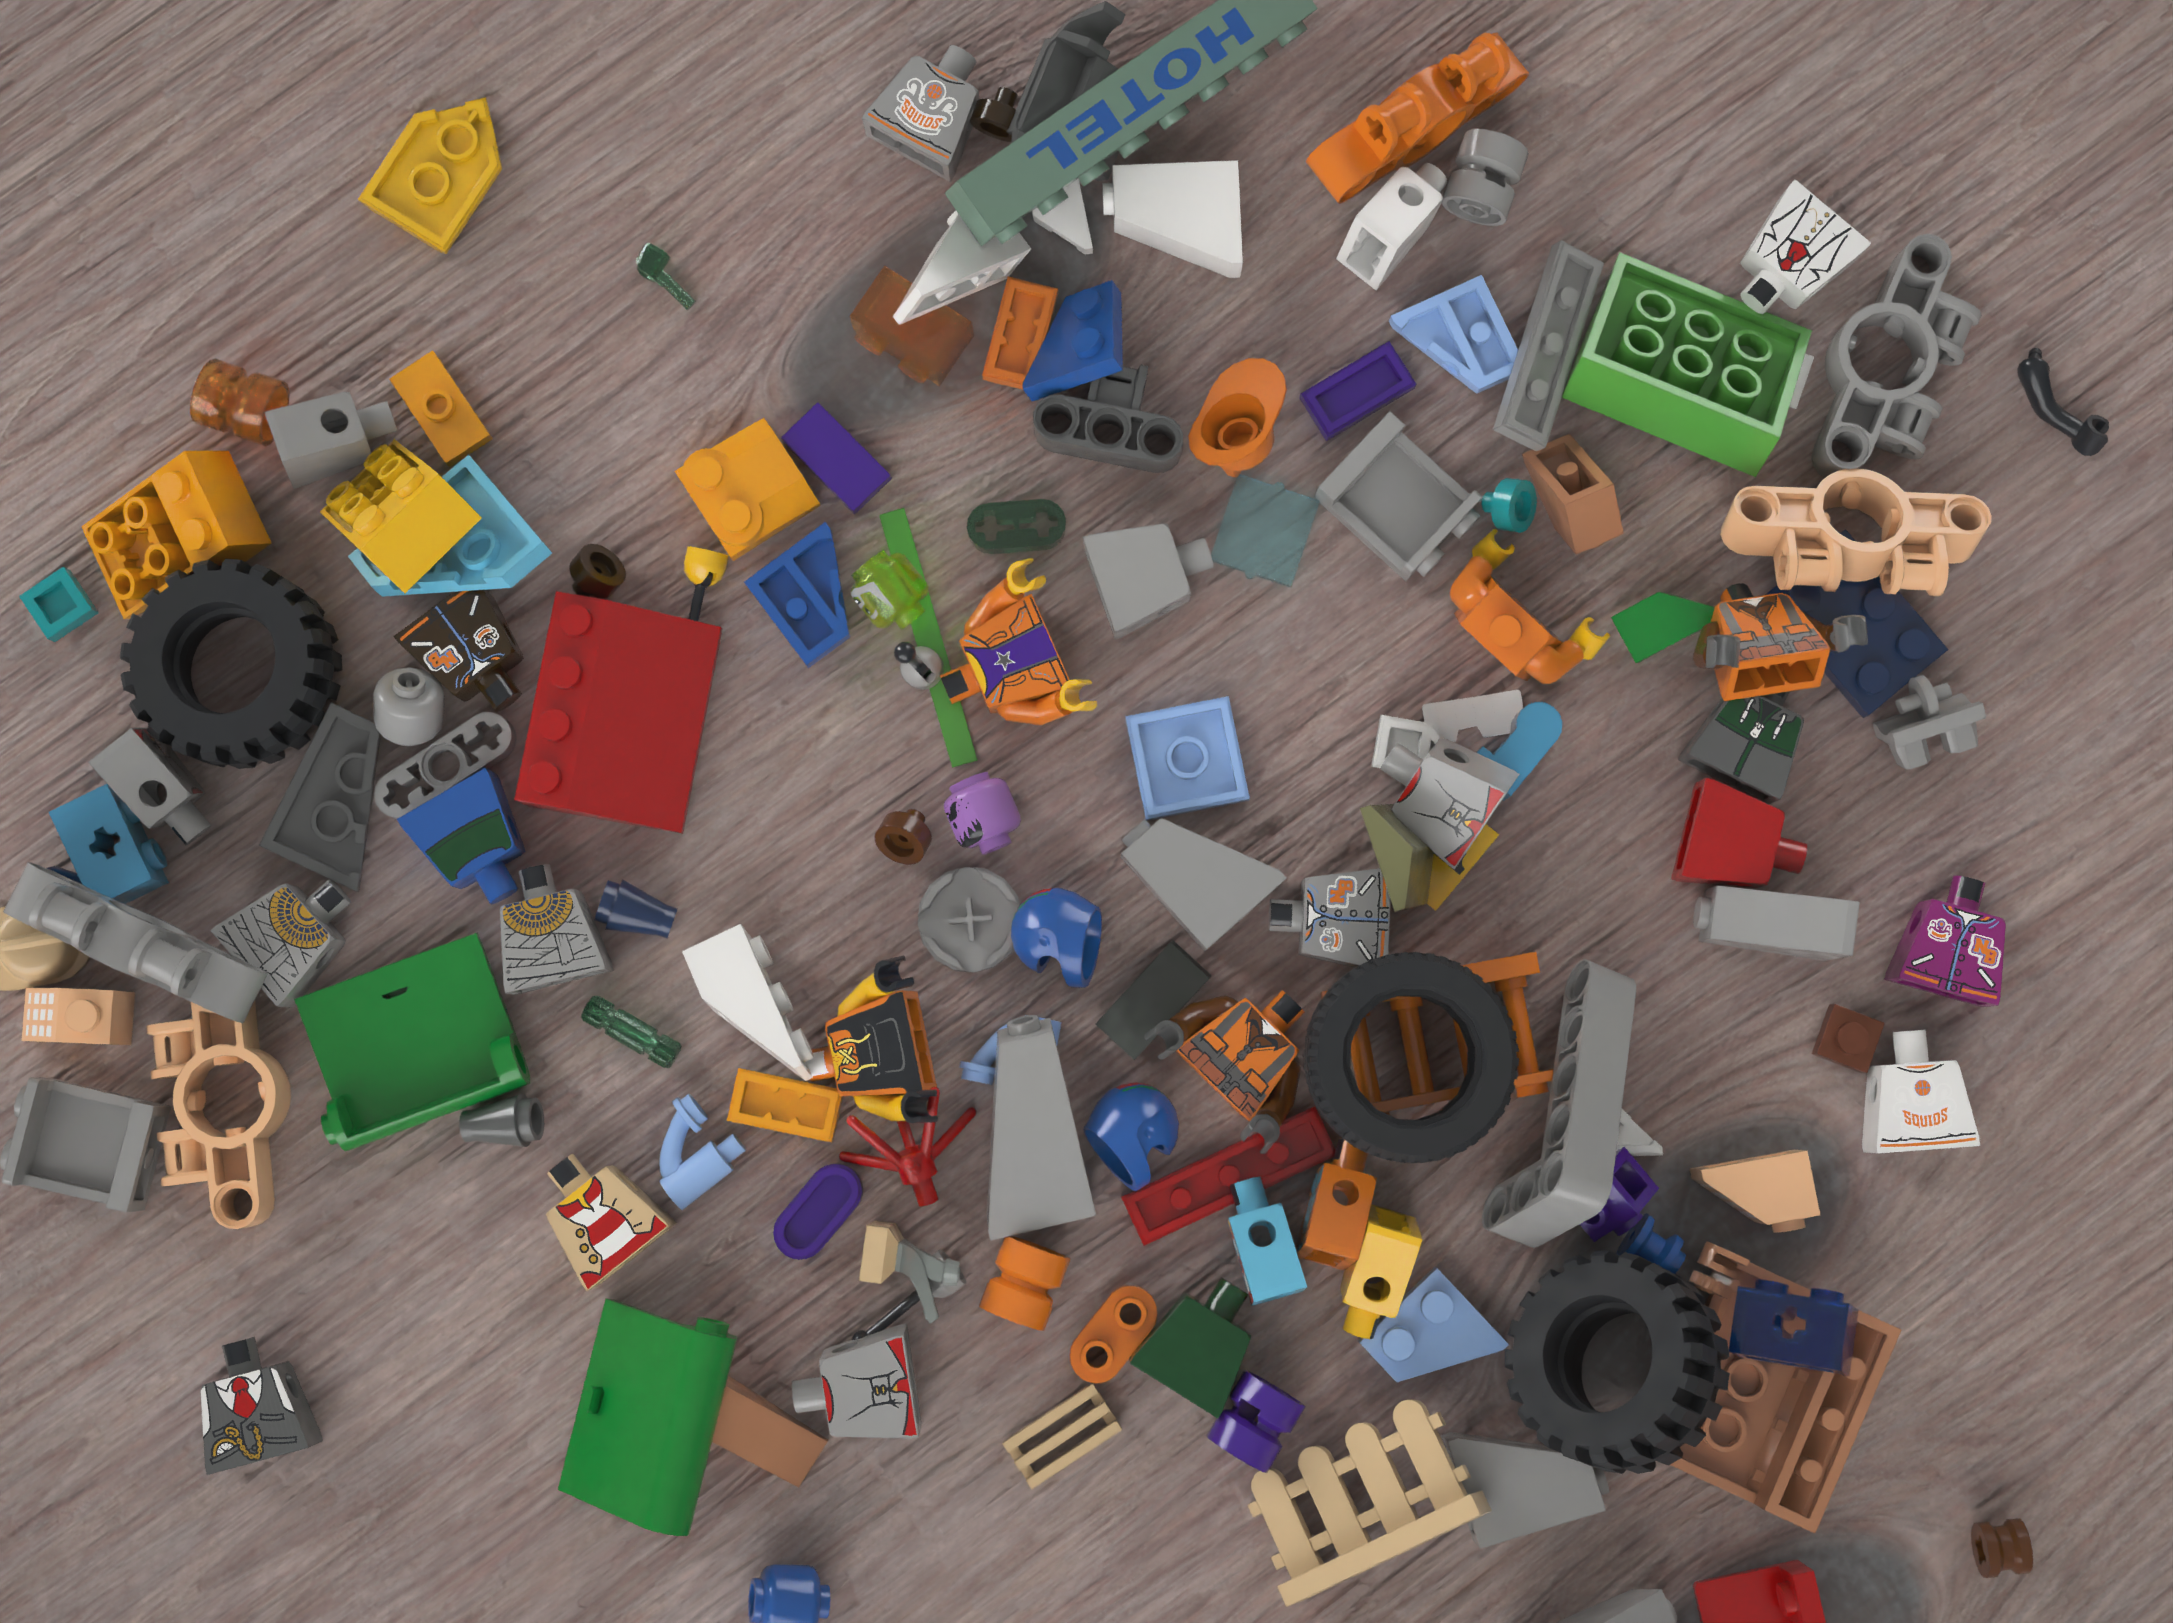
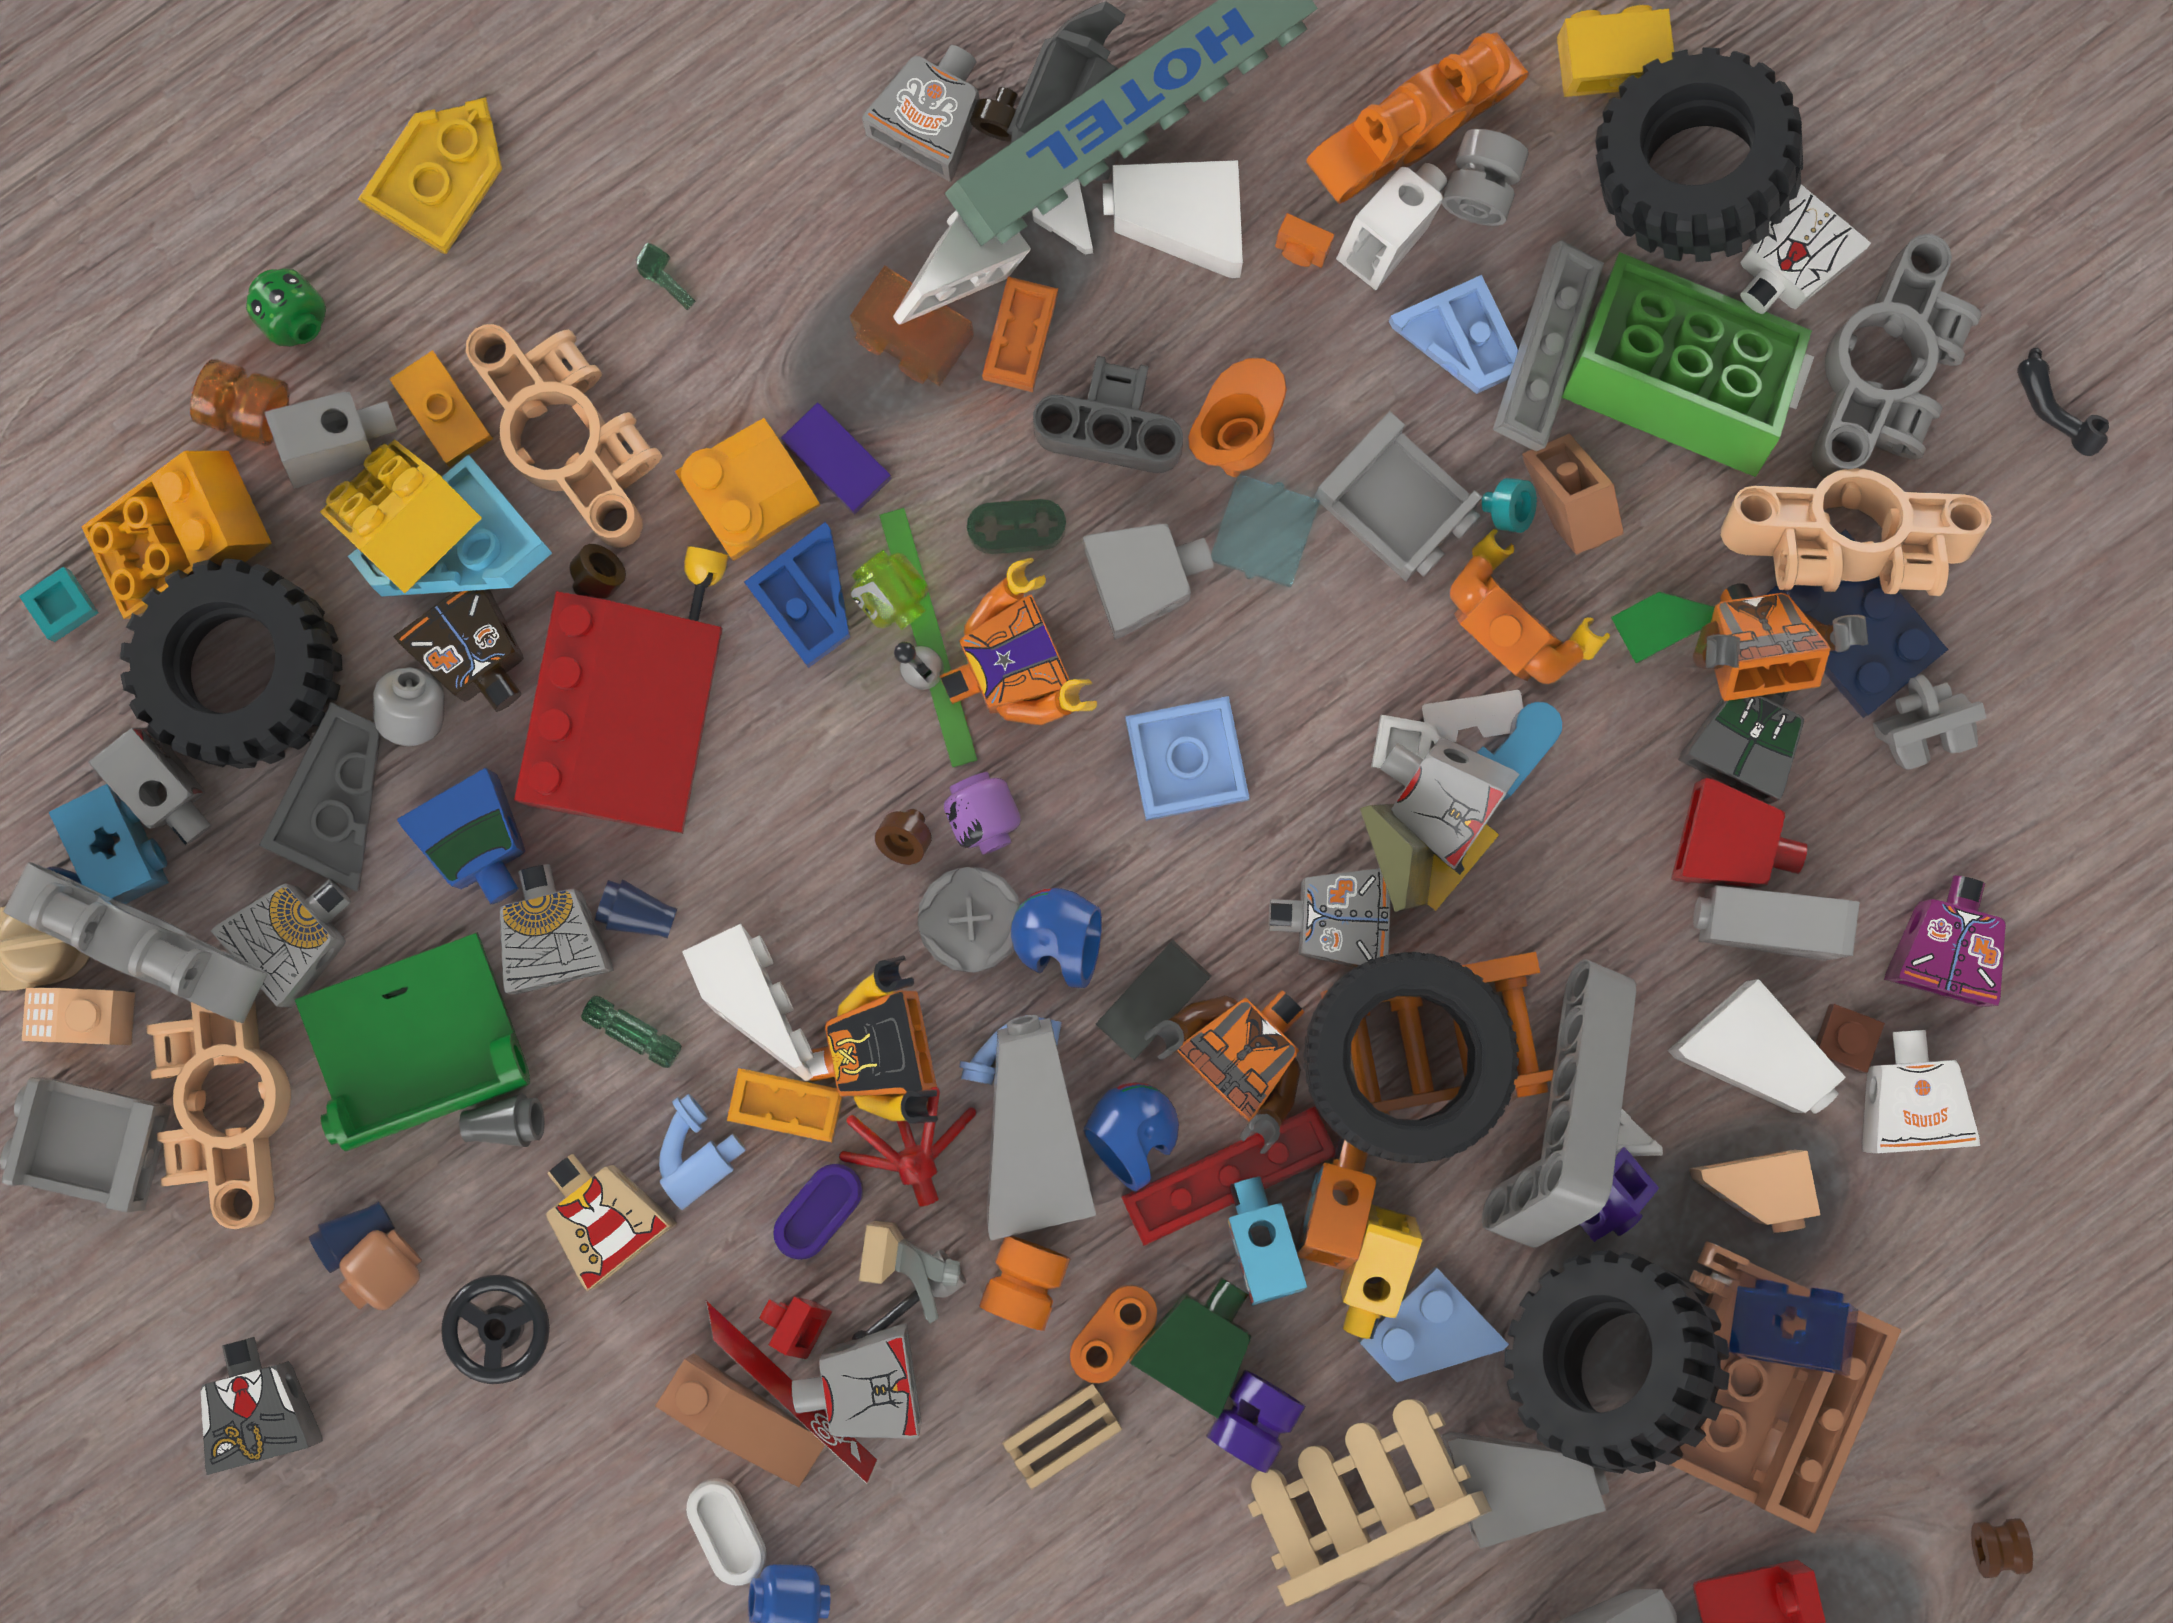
light grey beam [374,712,516,819] -> none
green door [558,1298,738,1536] -> none
blue wing [1023,280,1123,402] -> none
light grey slope [1120,818,1287,952] -> none
dark purple tile [1299,341,1417,441] -> none
blue wheel [1616,1213,1686,1274] -> none
none -> green head [246,269,326,347]
none -> dark blue cone [309,1201,395,1273]
none -> nougat head [338,1230,422,1311]
none -> black piece [441,1275,550,1384]
none -> light nougat piece [466,324,662,548]
none -> white tile [686,1478,767,1586]
none -> red sticker [706,1300,877,1484]
none -> red tile [759,1296,833,1359]
none -> orange plate [1275,213,1335,268]
none -> yellow brick [1557,5,1674,97]
none -> black tyre [1595,47,1803,262]
none -> white slope [1668,979,1846,1114]

